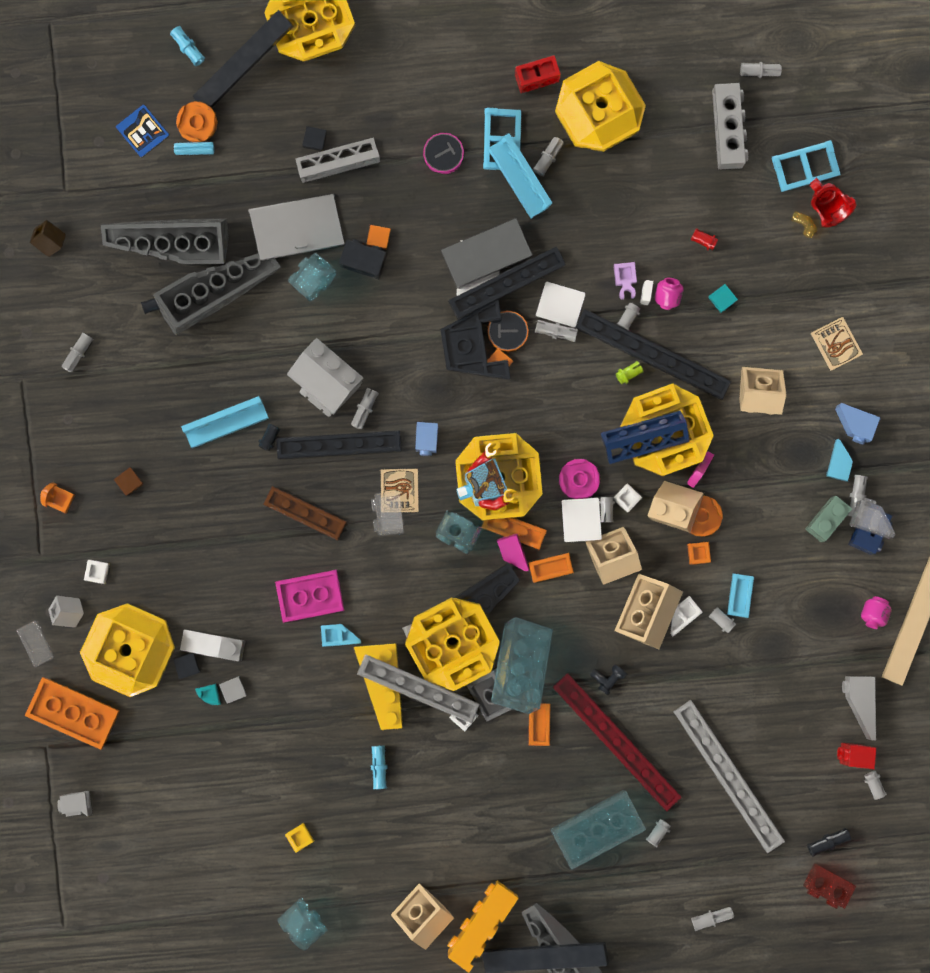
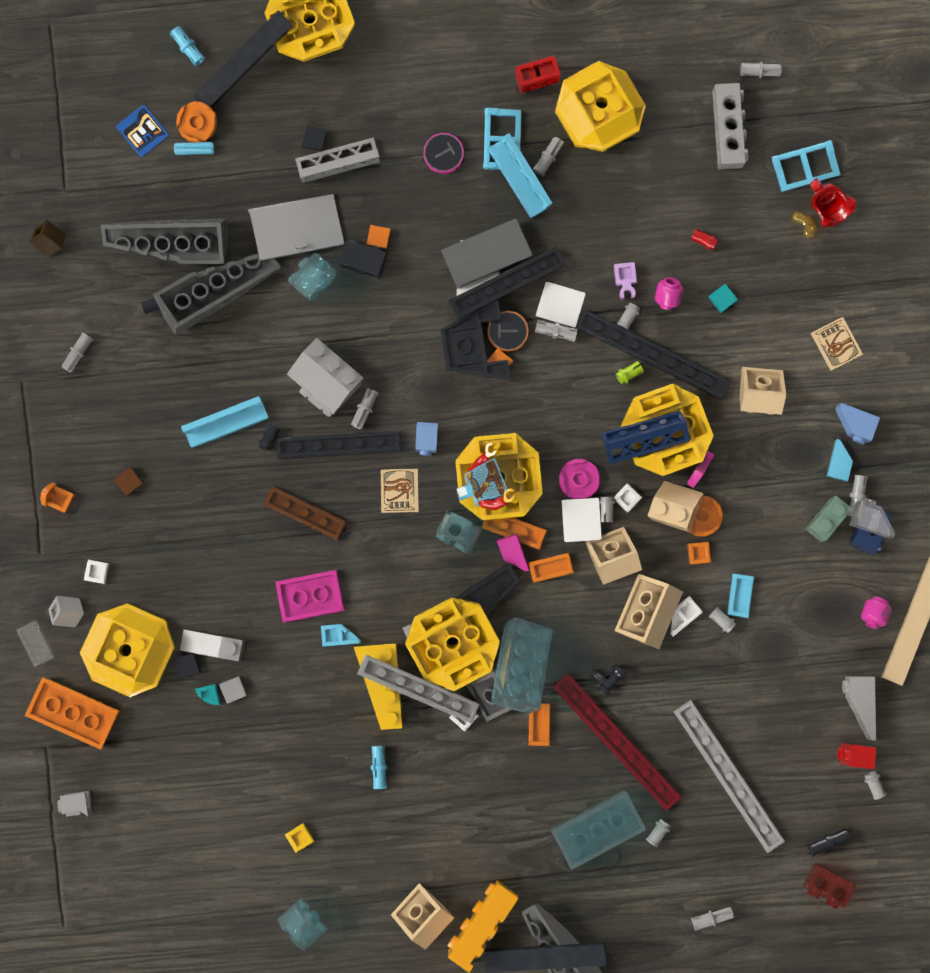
clear brick [371,491,404,536] -> none
white tile [640,280,653,305] -> none

